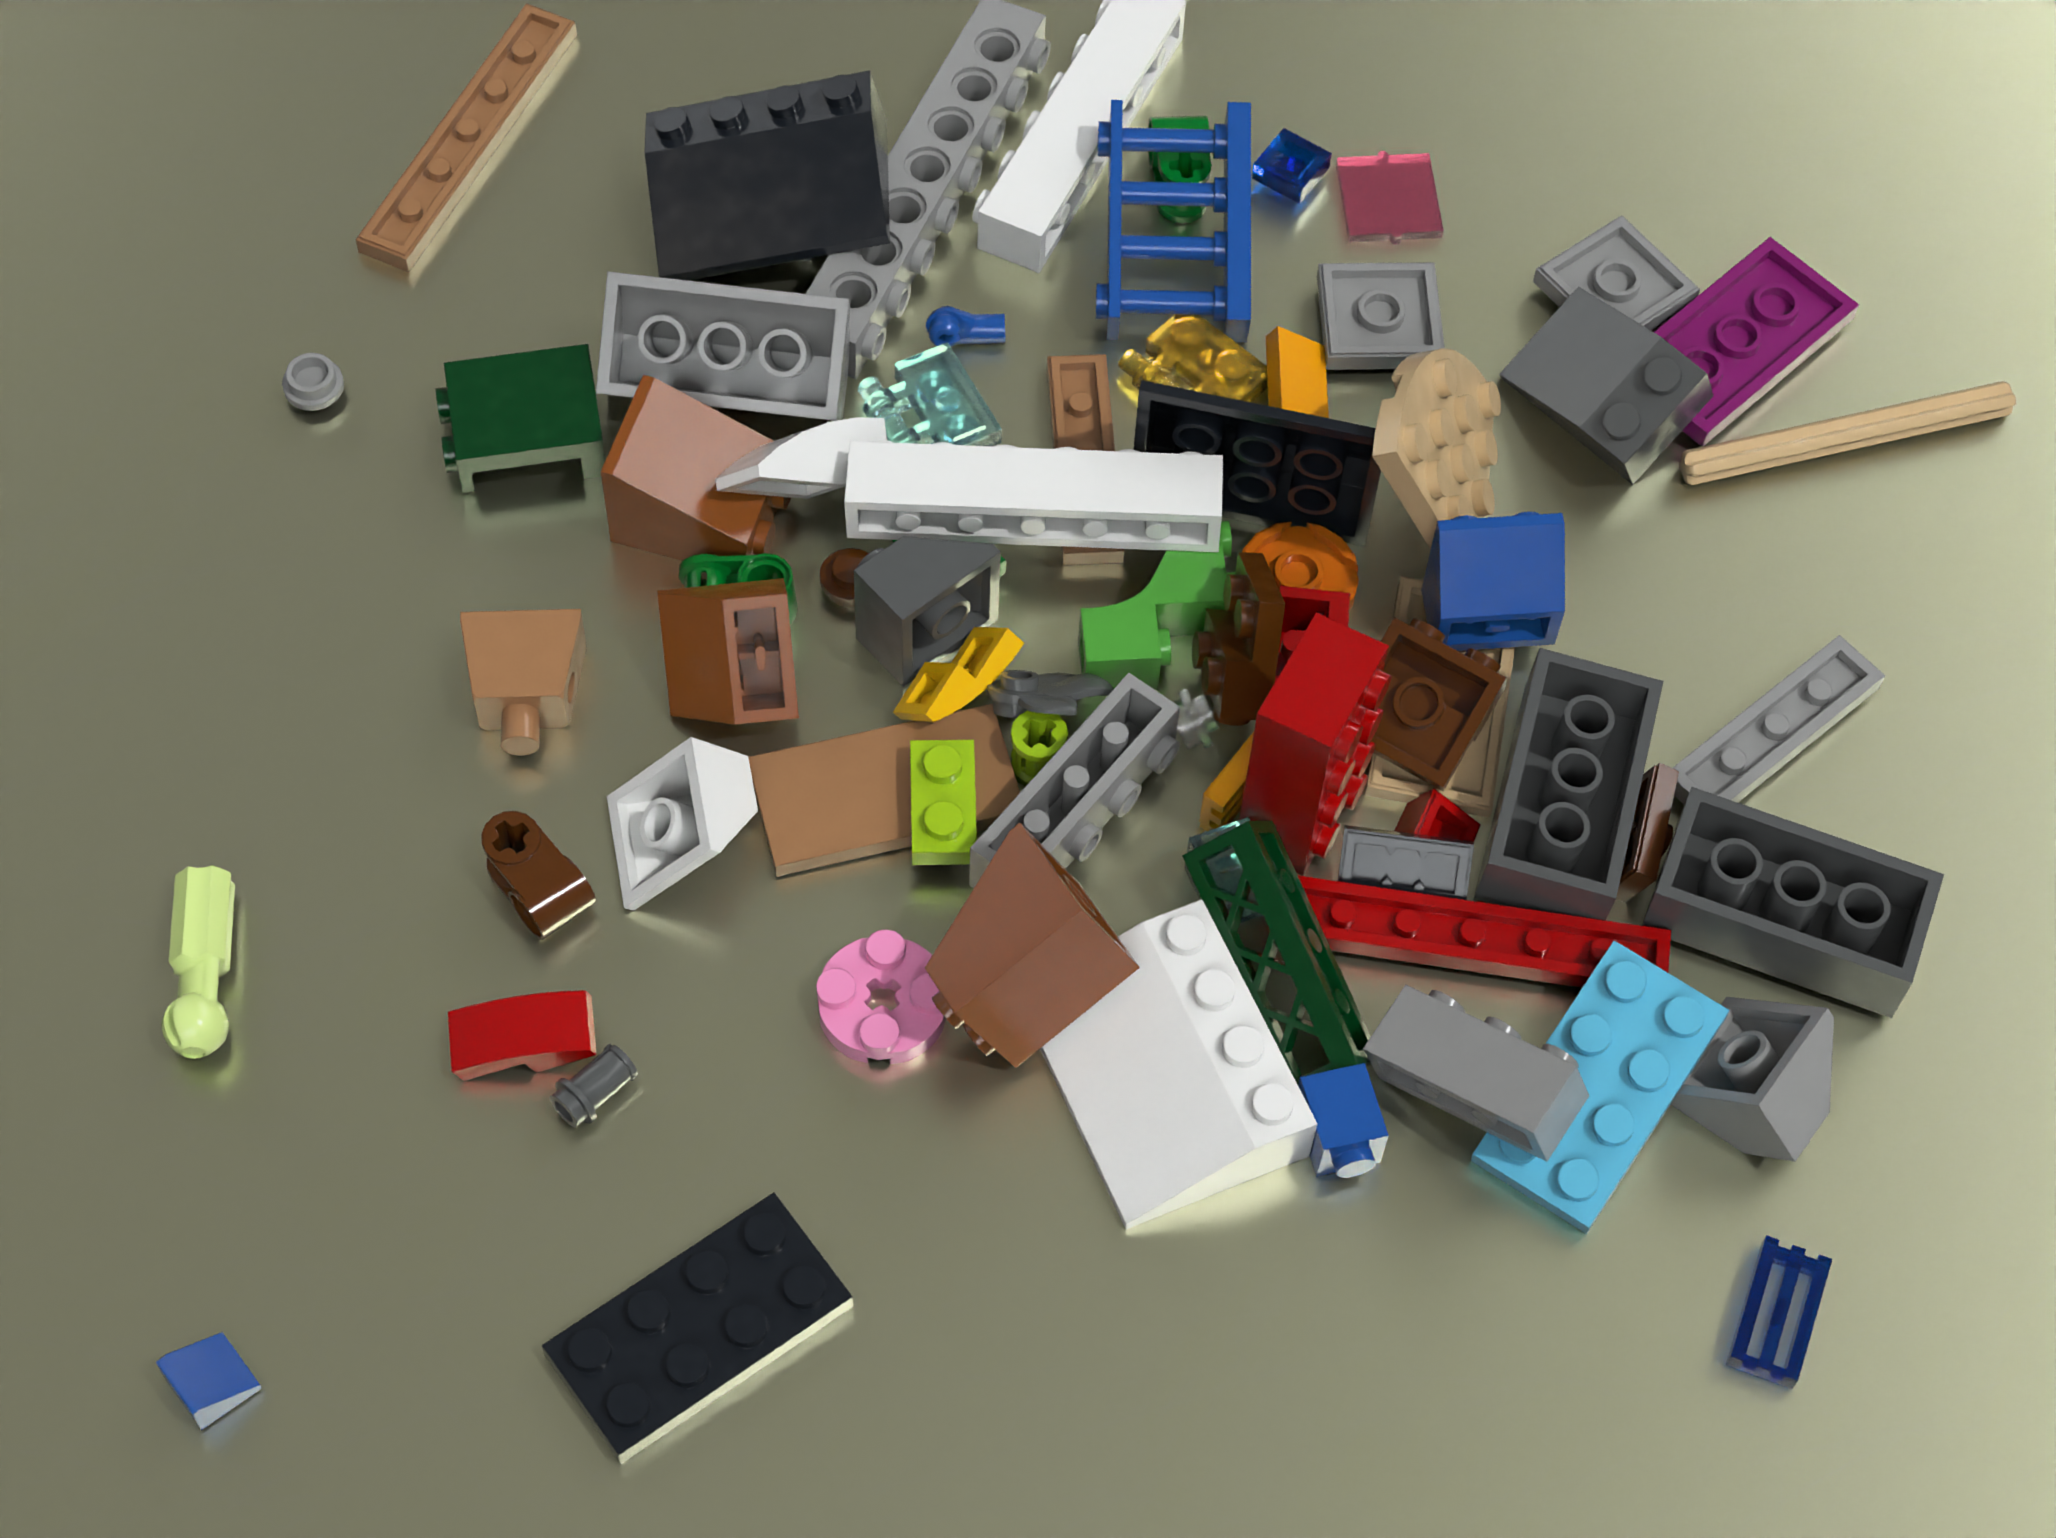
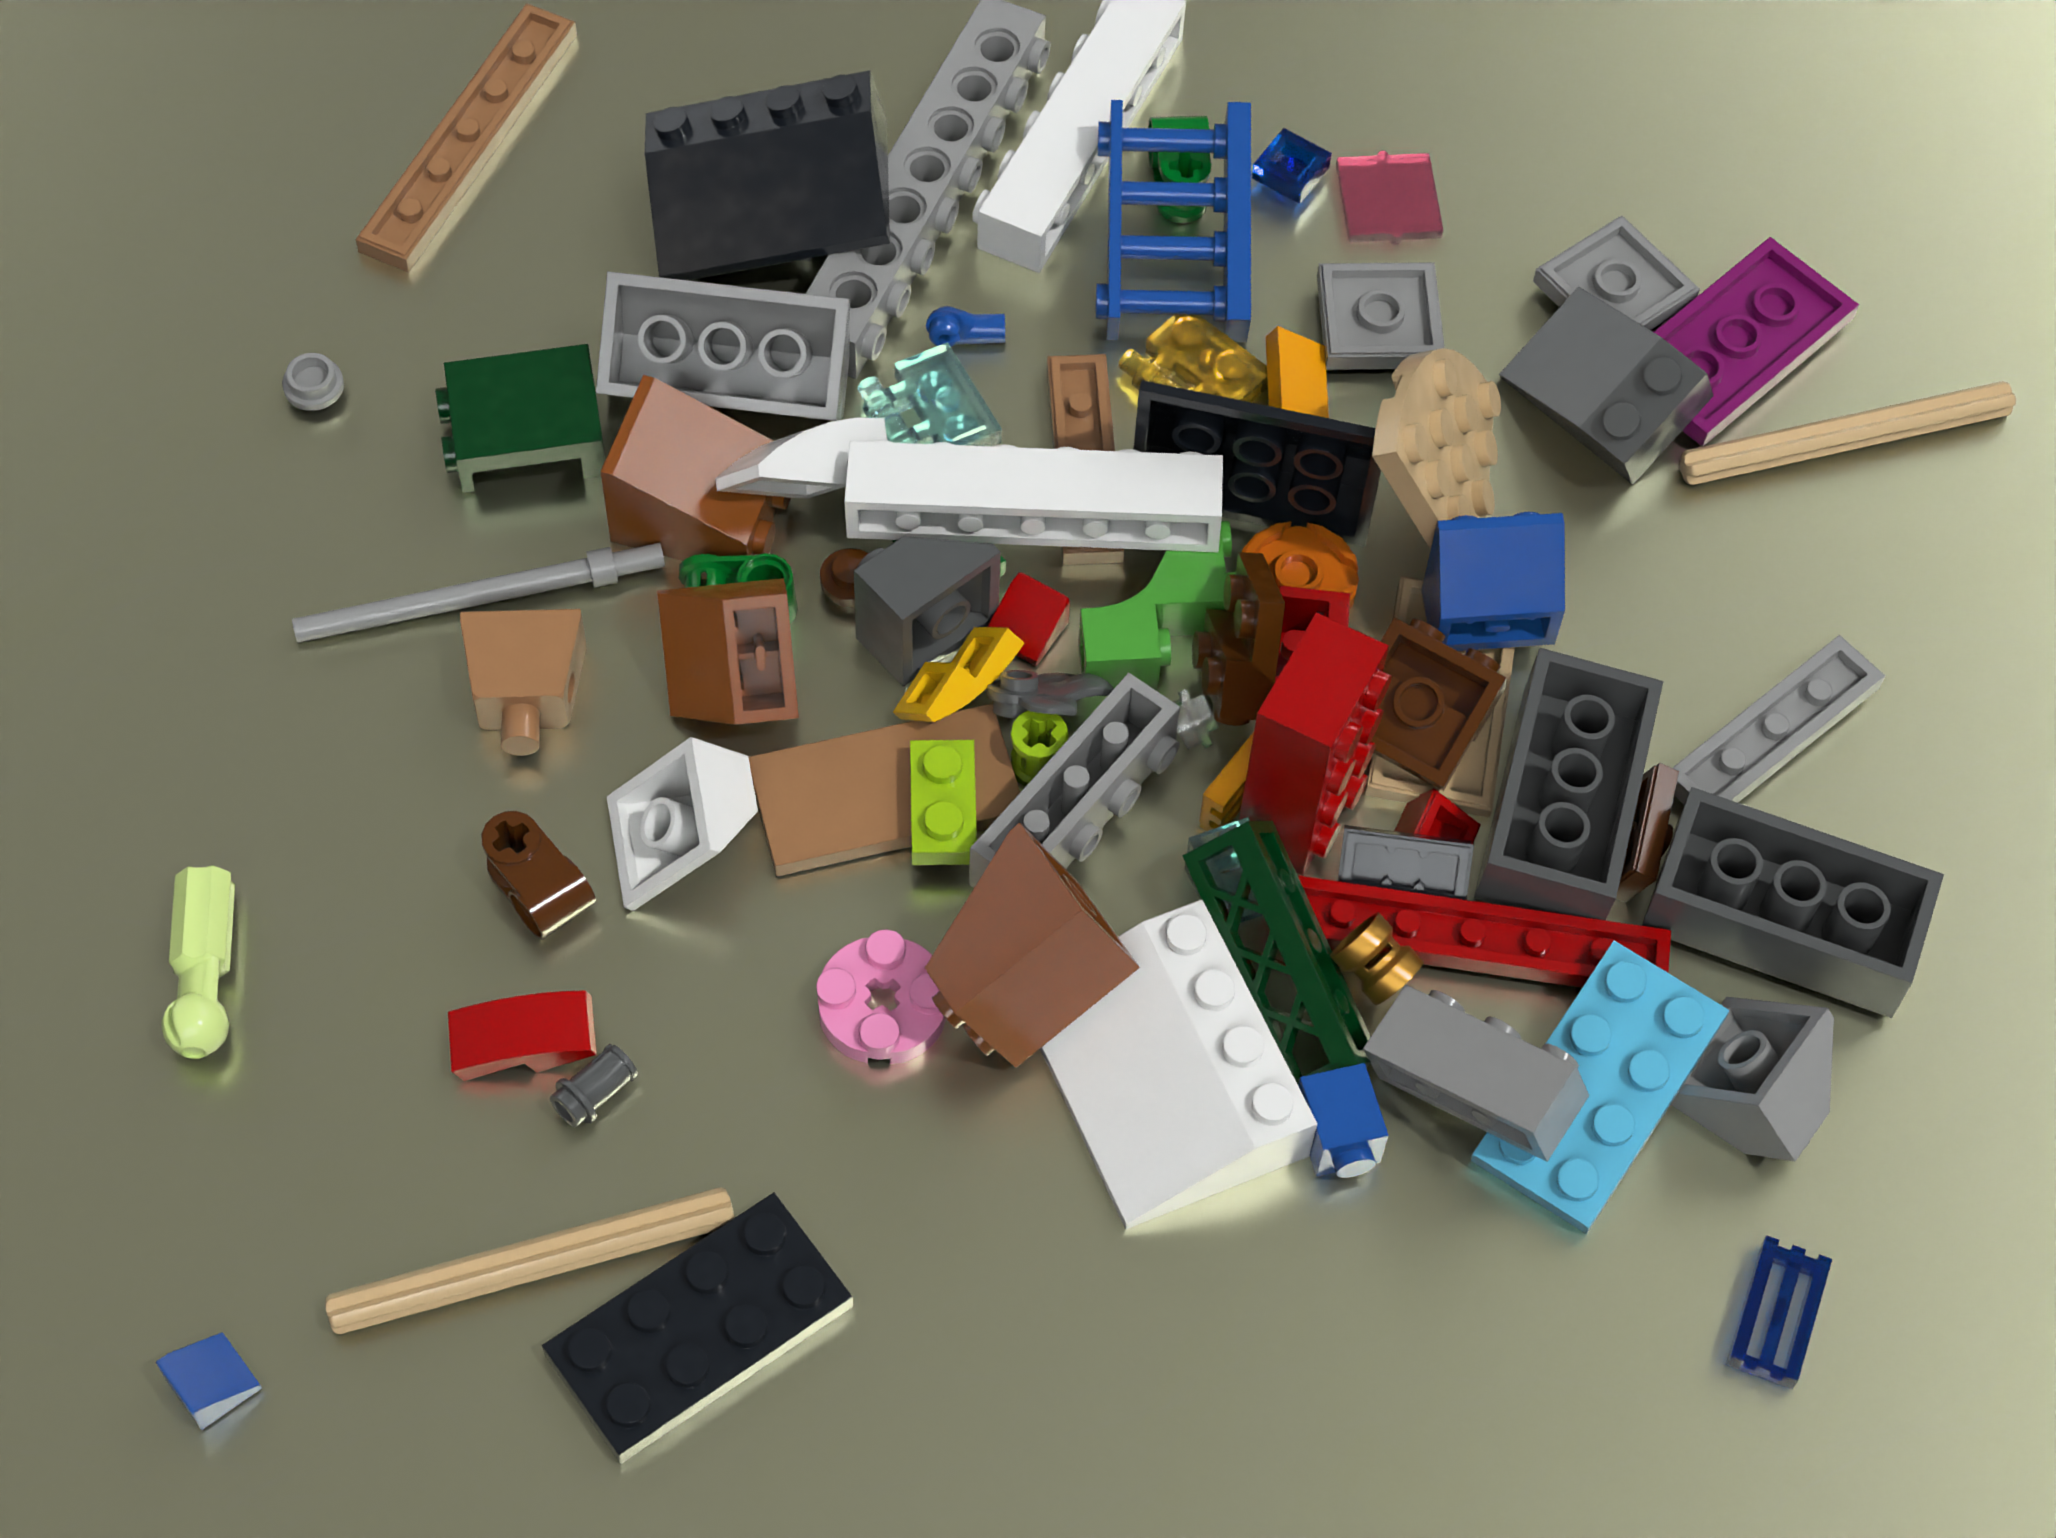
none -> light grey bar [292,543,665,643]
none -> tan axle [325,1187,734,1334]
none -> red slope [988,572,1070,667]
none -> pearl gold wheel [1330,912,1424,1006]

